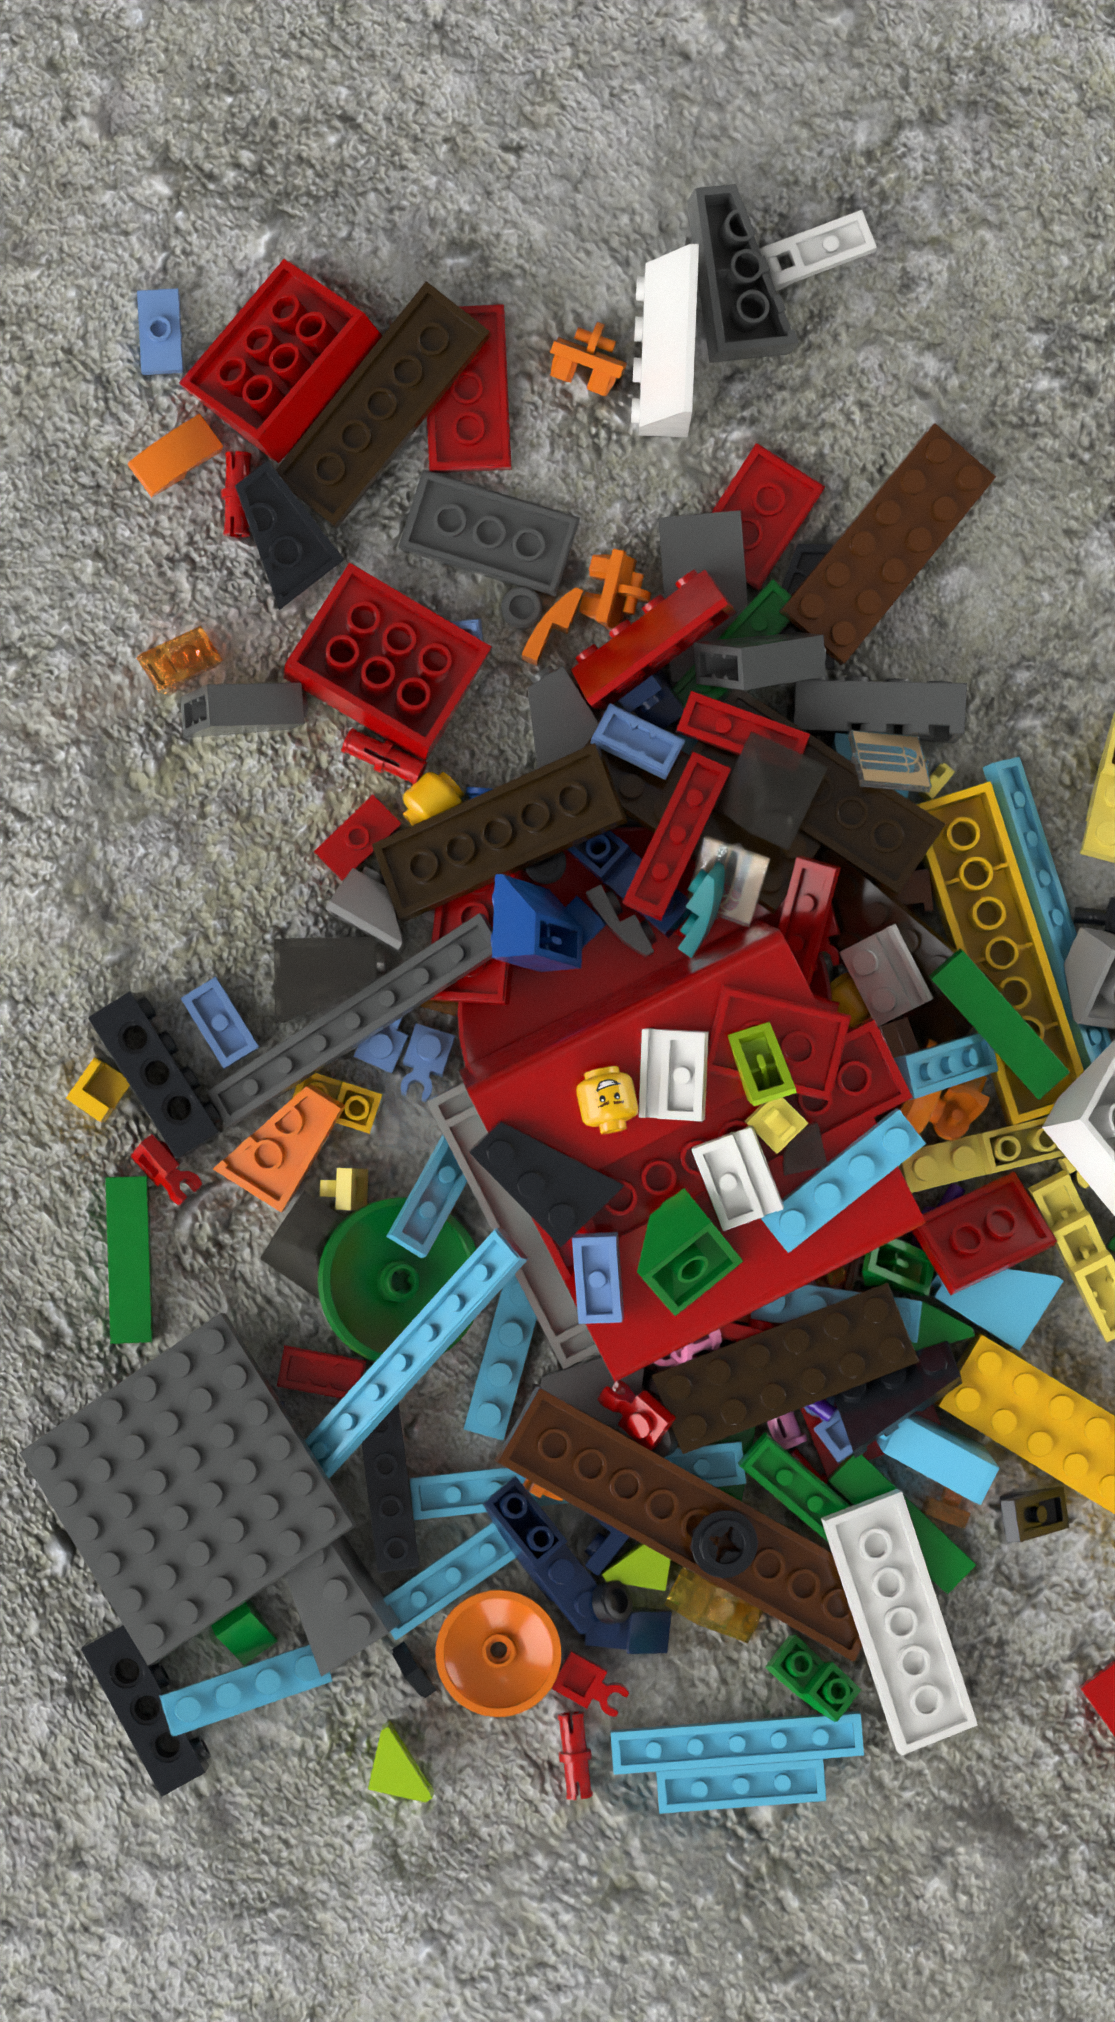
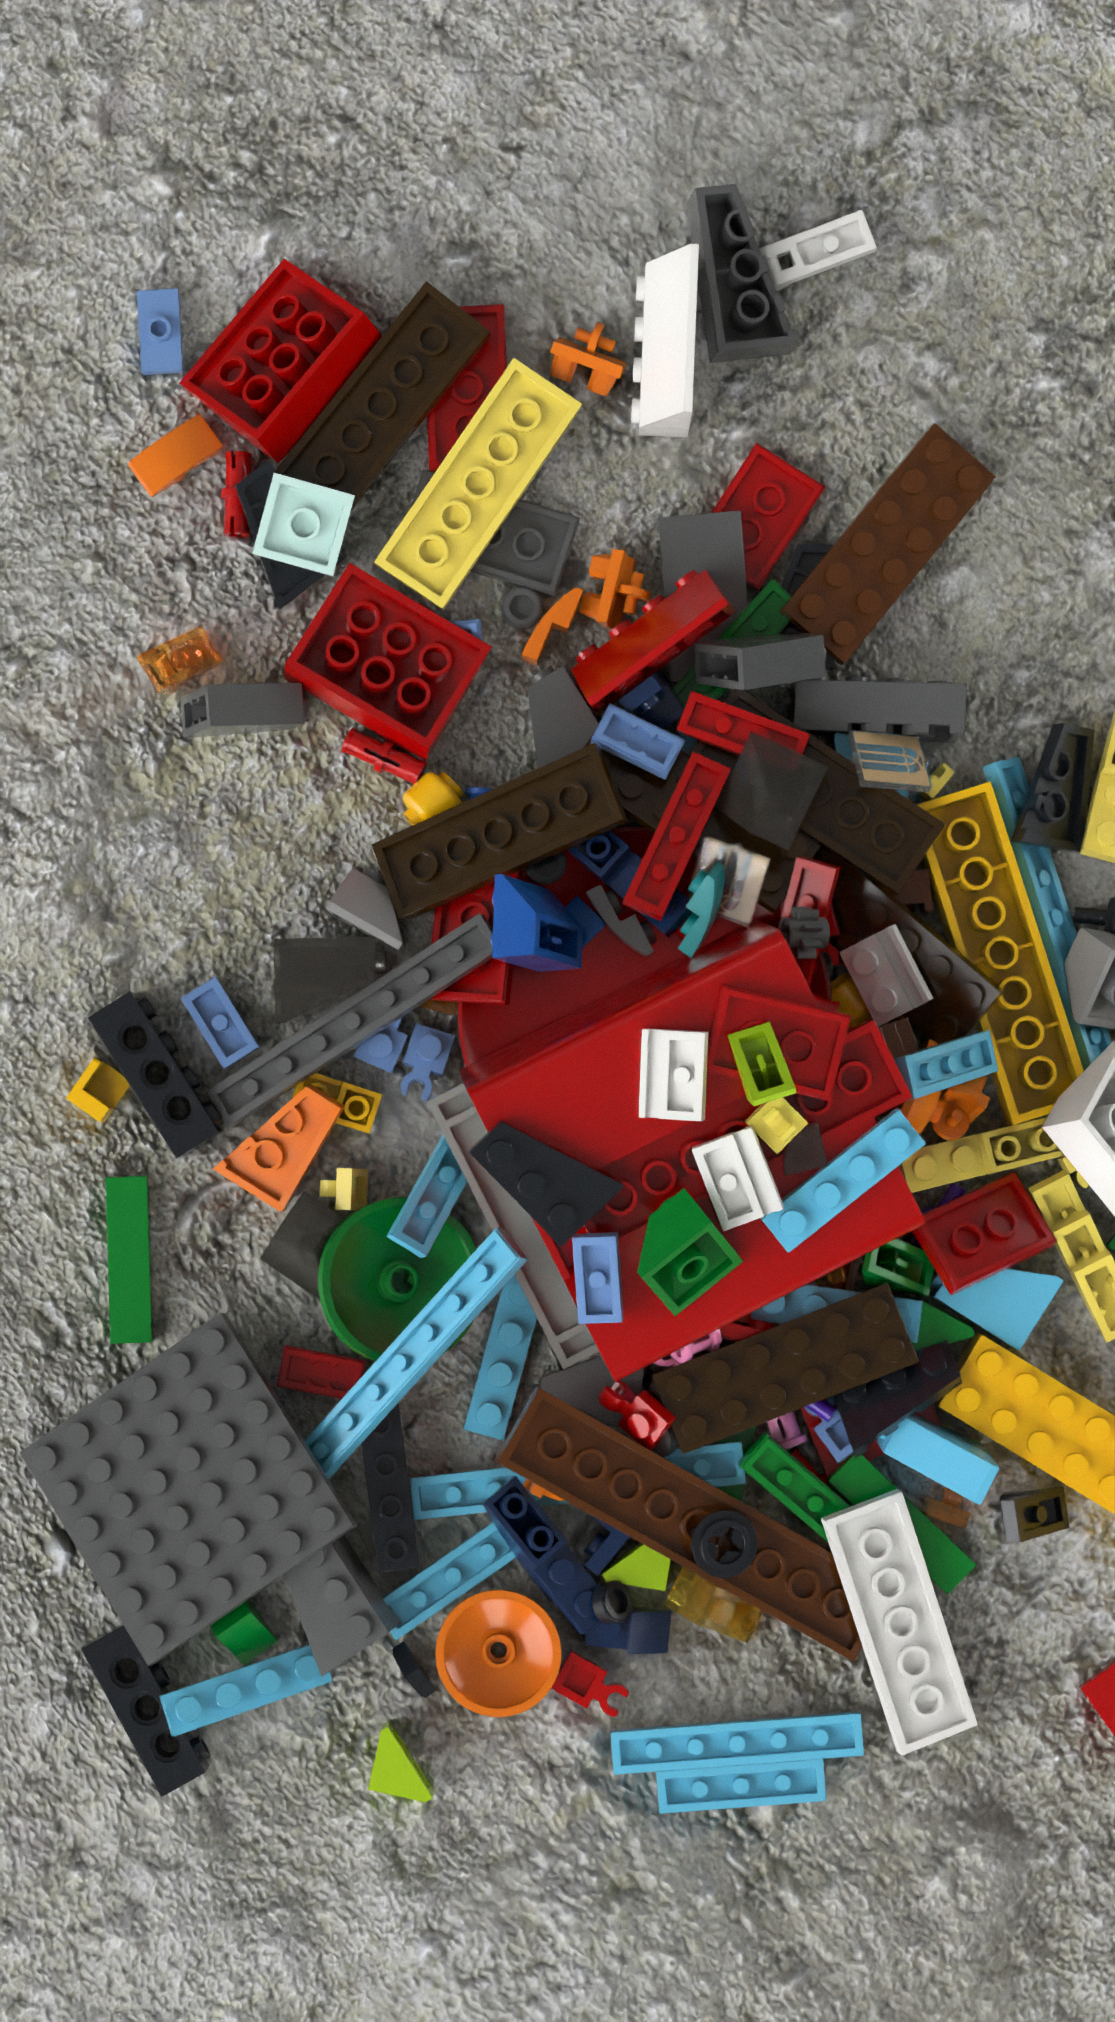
red plate [130,1134,202,1205] -> none
red plate [314,794,402,882] -> none
red pin [557,1711,593,1800] -> none
yellow head [576,1066,638,1134] -> none
green slope [765,1634,861,1722] -> none
green tile [929,948,1070,1100] -> none
none -> light aqua plate [252,473,355,576]
none -> light yellow plate [374,358,582,610]
none -> dark grey gear [778,907,830,959]
none -> black wing [1011,723,1095,853]

